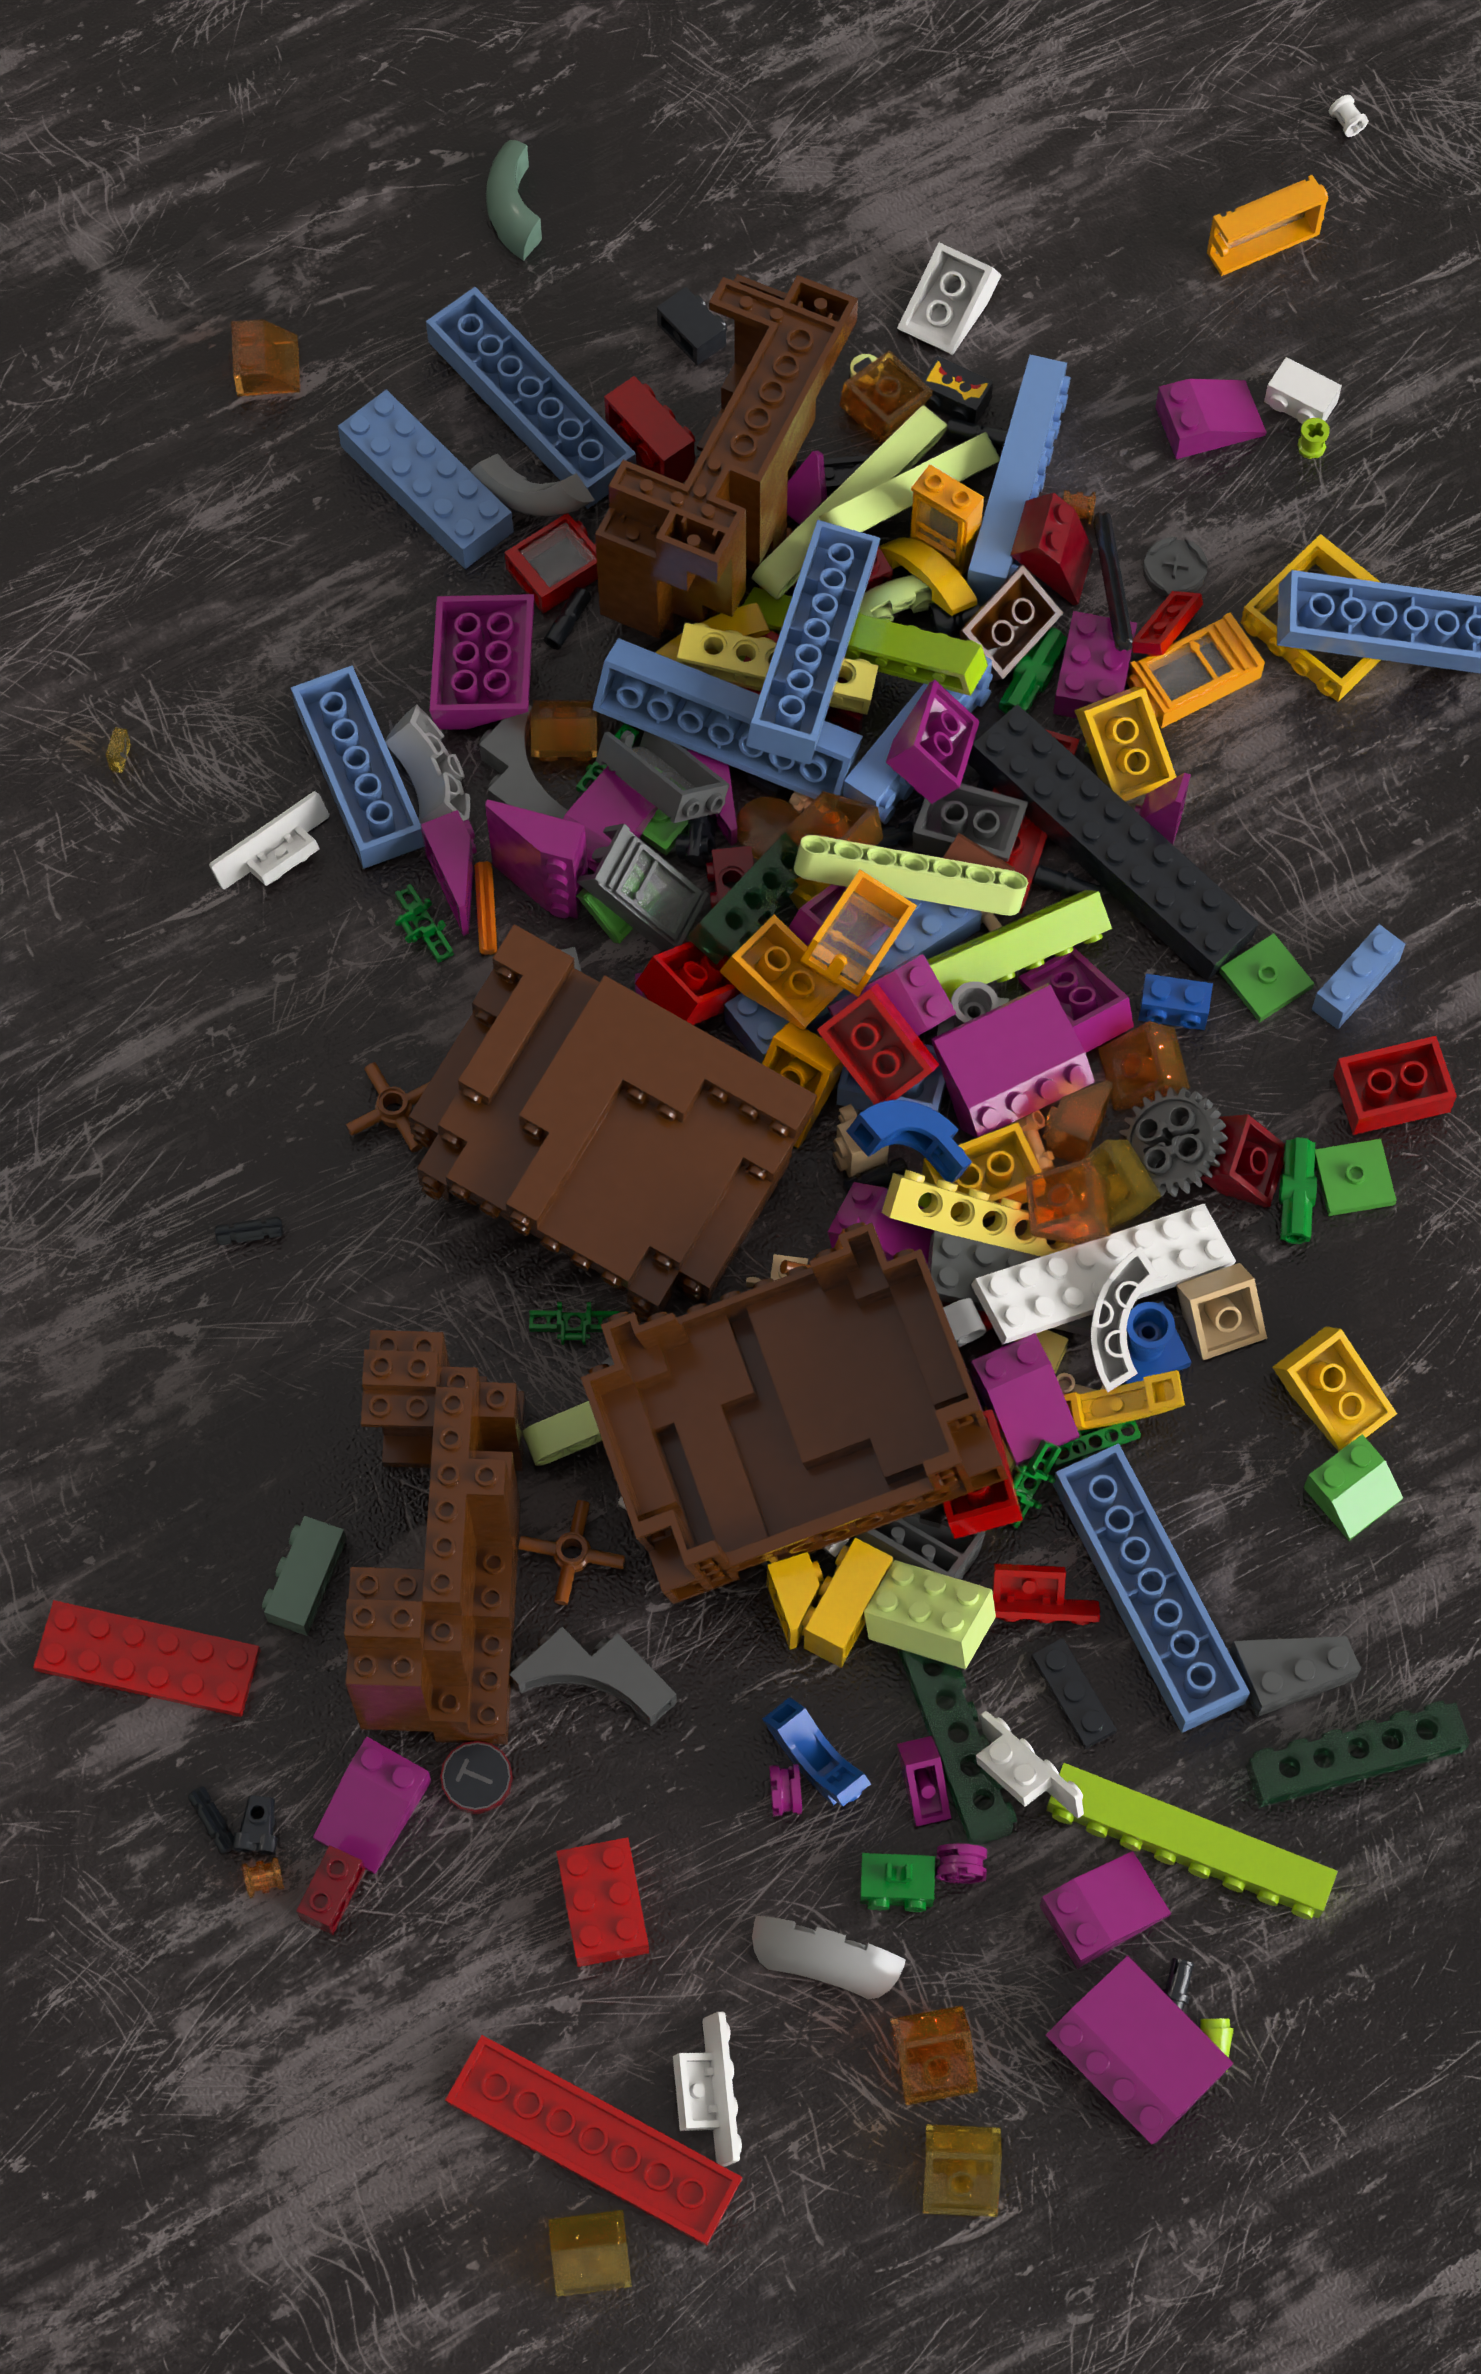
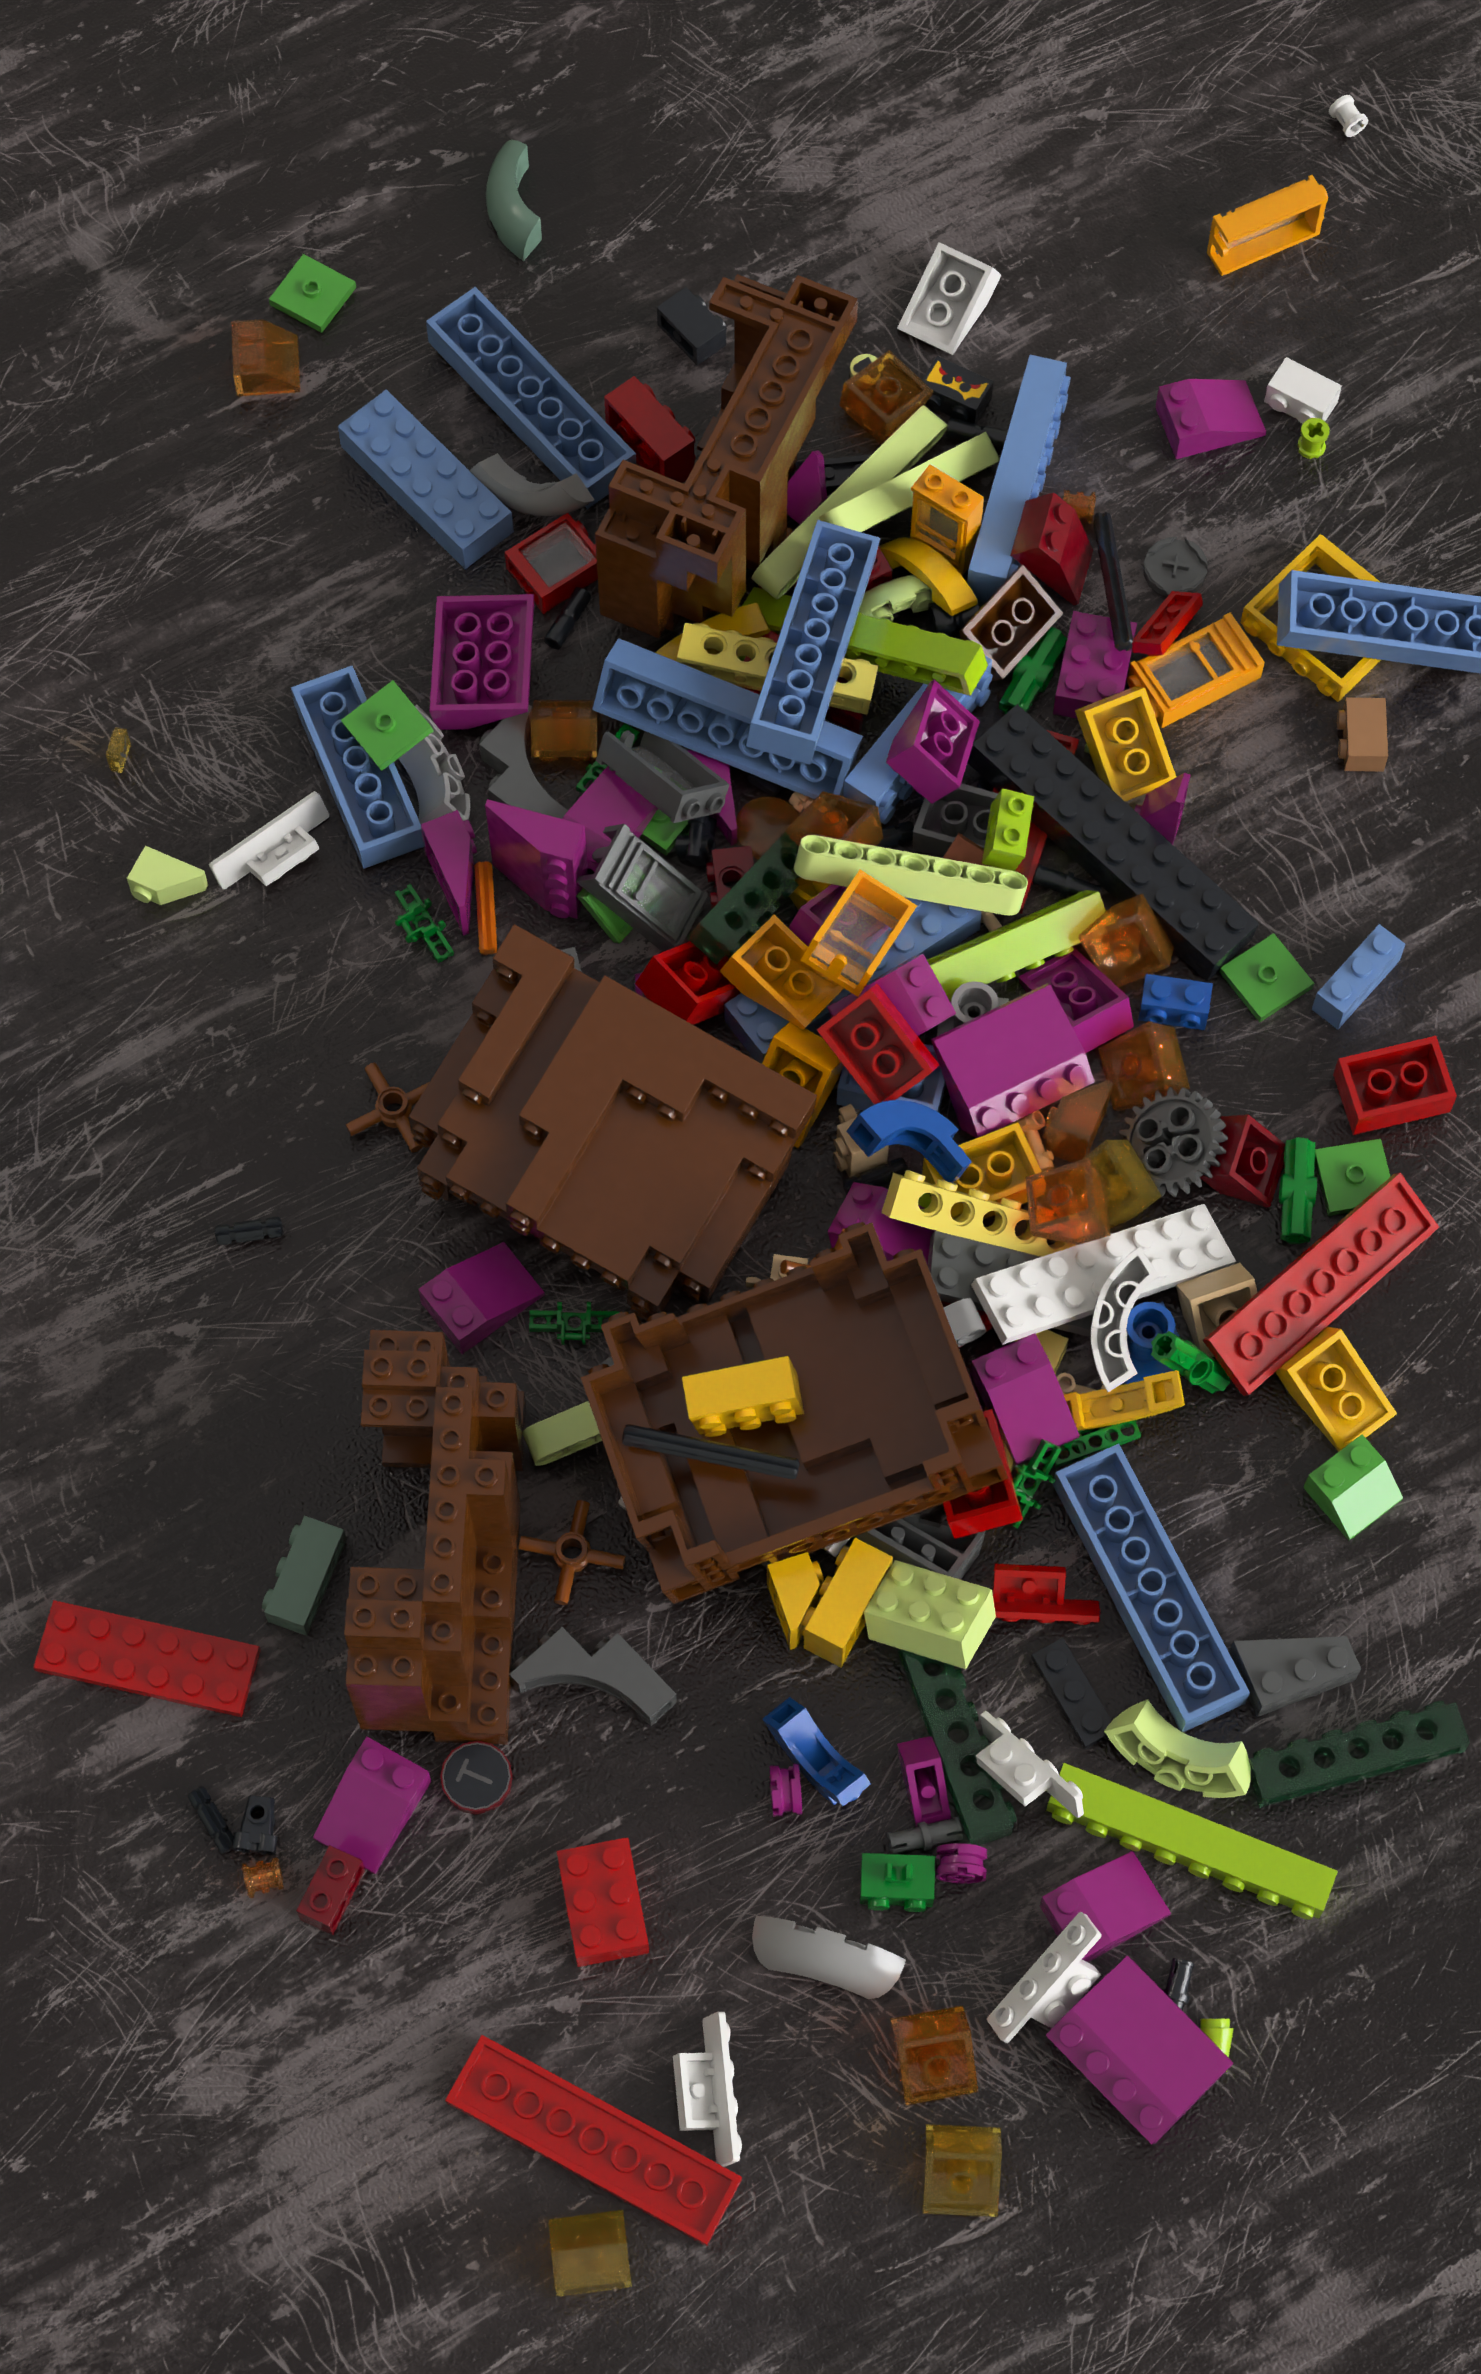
none -> yellowish green slope [127,846,208,905]
none -> bright green plate [269,254,356,333]
none -> bright green plate [341,680,433,771]
none -> magenta slope [418,1242,545,1354]
none -> black axle [622,1424,800,1479]
none -> yellow brick [682,1356,804,1437]
none -> dark grey pin [886,1817,963,1854]
none -> lime brick [982,788,1034,871]
none -> white bracket [987,1912,1101,2043]
none -> clear orange slope [1079,894,1174,988]
none -> yellowish green brick [1104,1699,1251,1798]
none -> green piece [1151,1331,1230,1394]
none -> plate [1203,1173,1439,1396]
none -> medium nougat brick [1337,697,1388,772]

